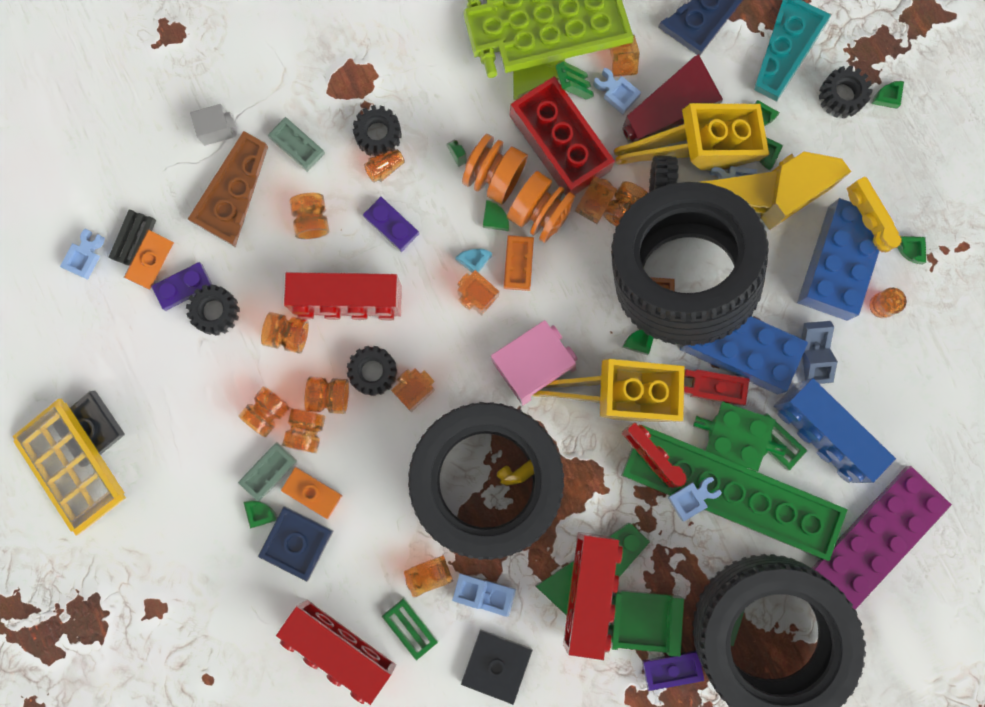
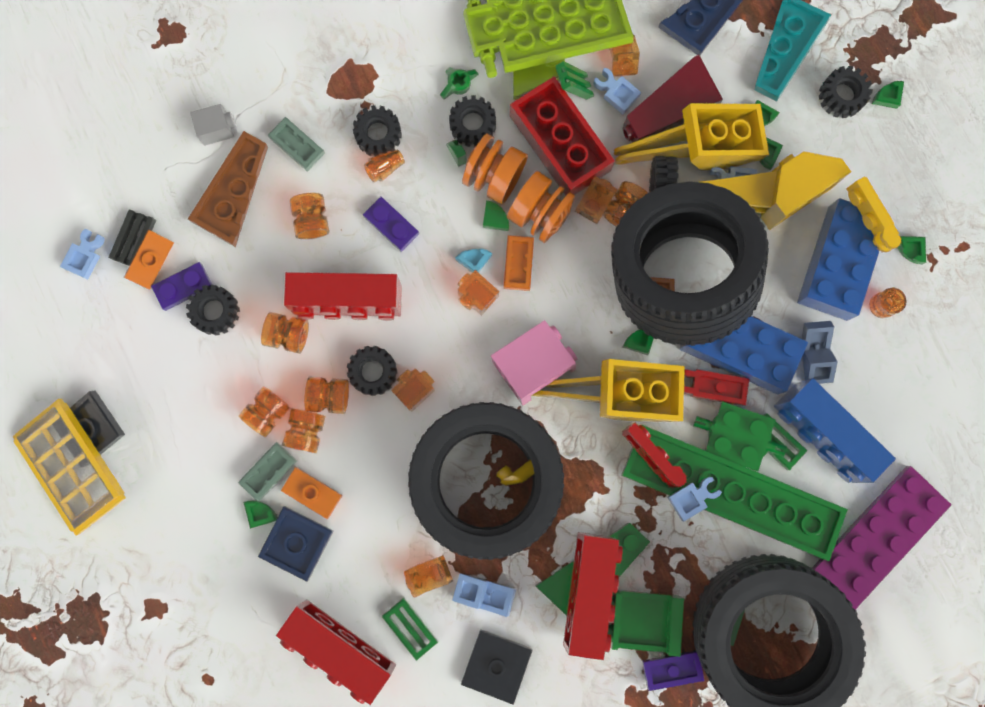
none -> green piece [440,67,479,99]
none -> black tyre [449,95,496,148]

